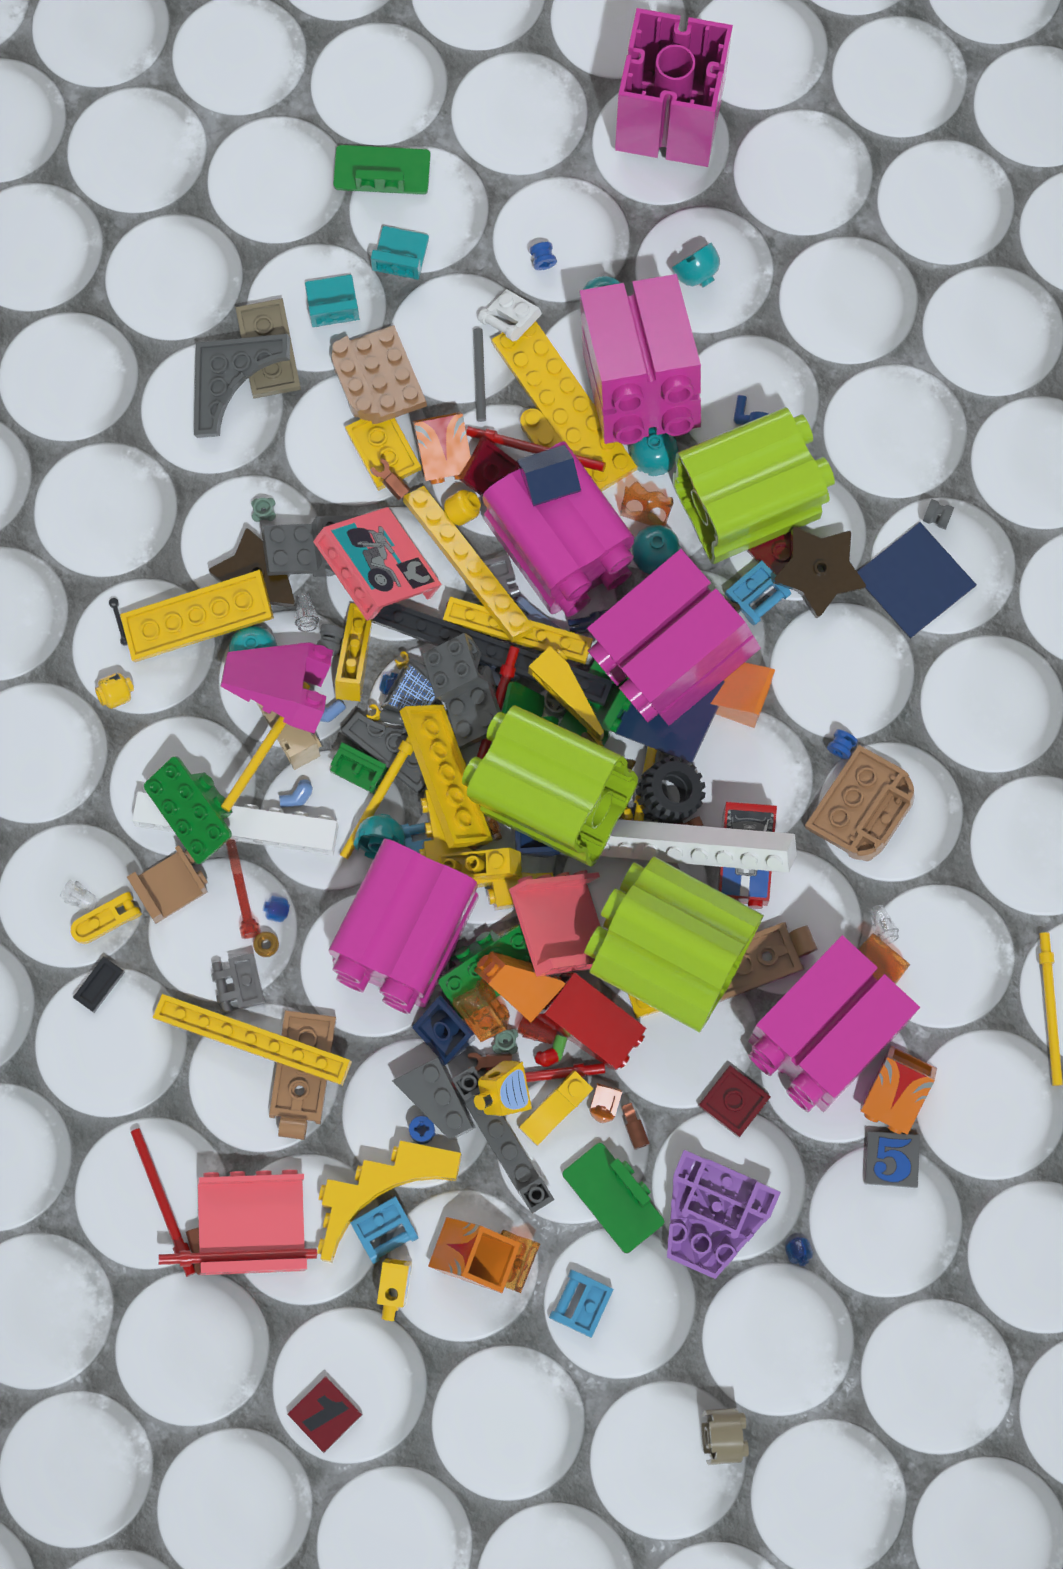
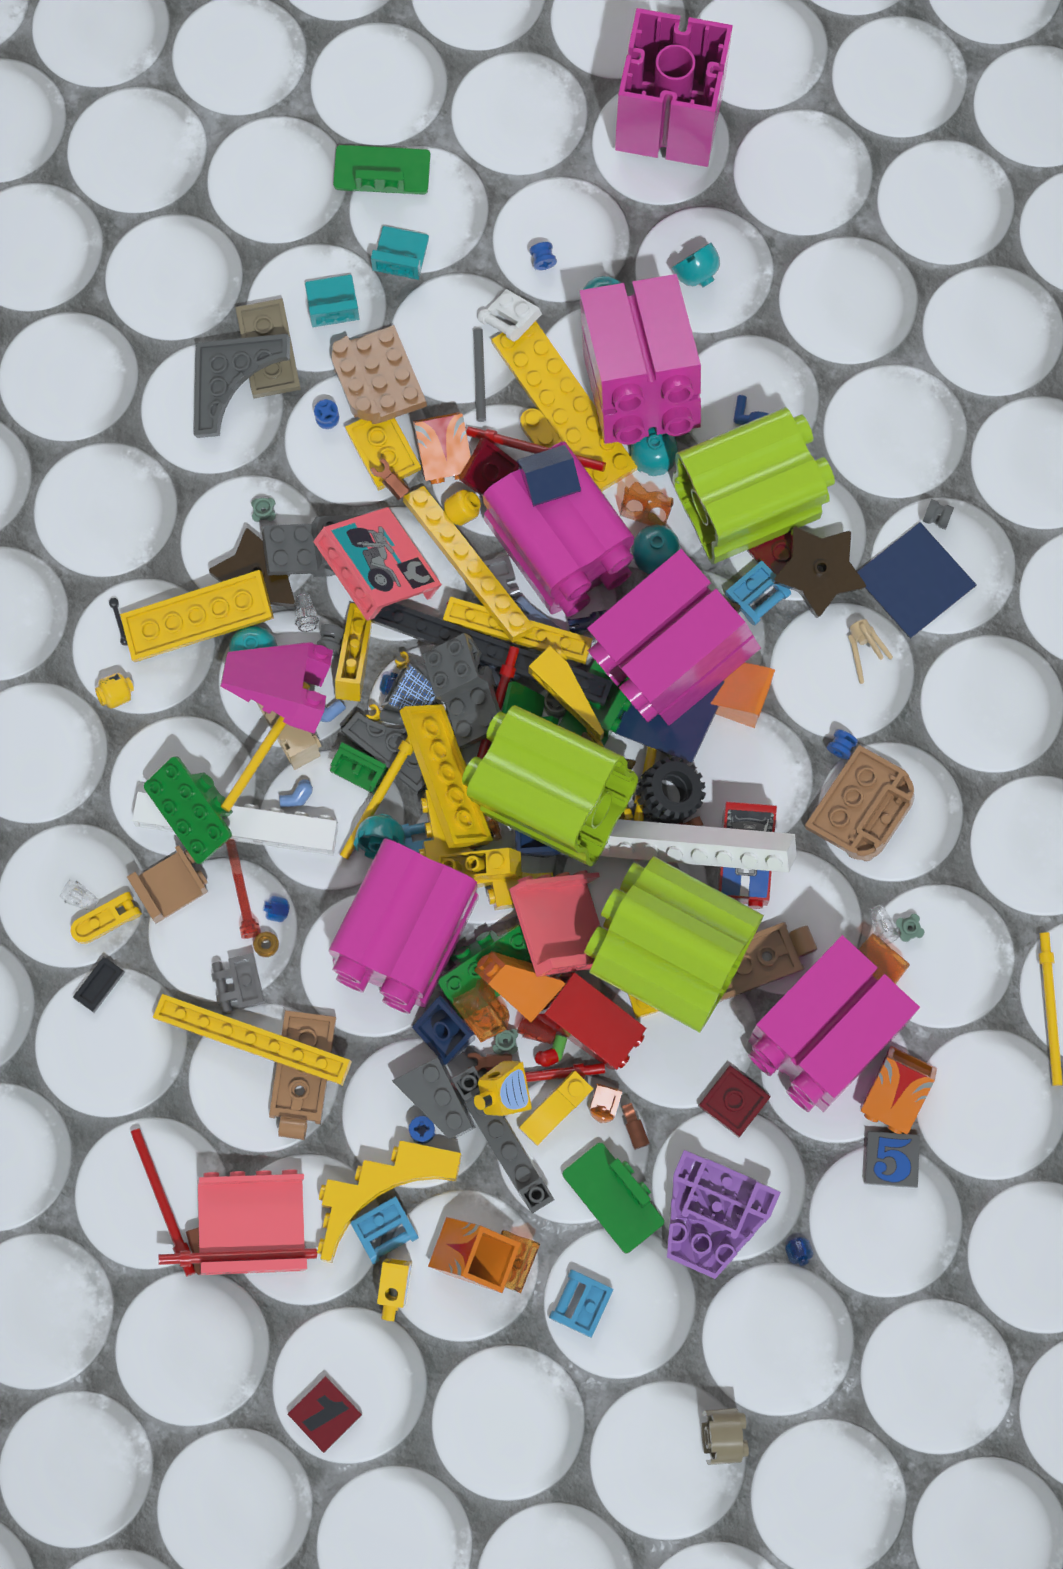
none -> blue wheel [314,399,339,429]
none -> tan plant [848,619,893,684]
none -> sand green plate [896,914,925,942]

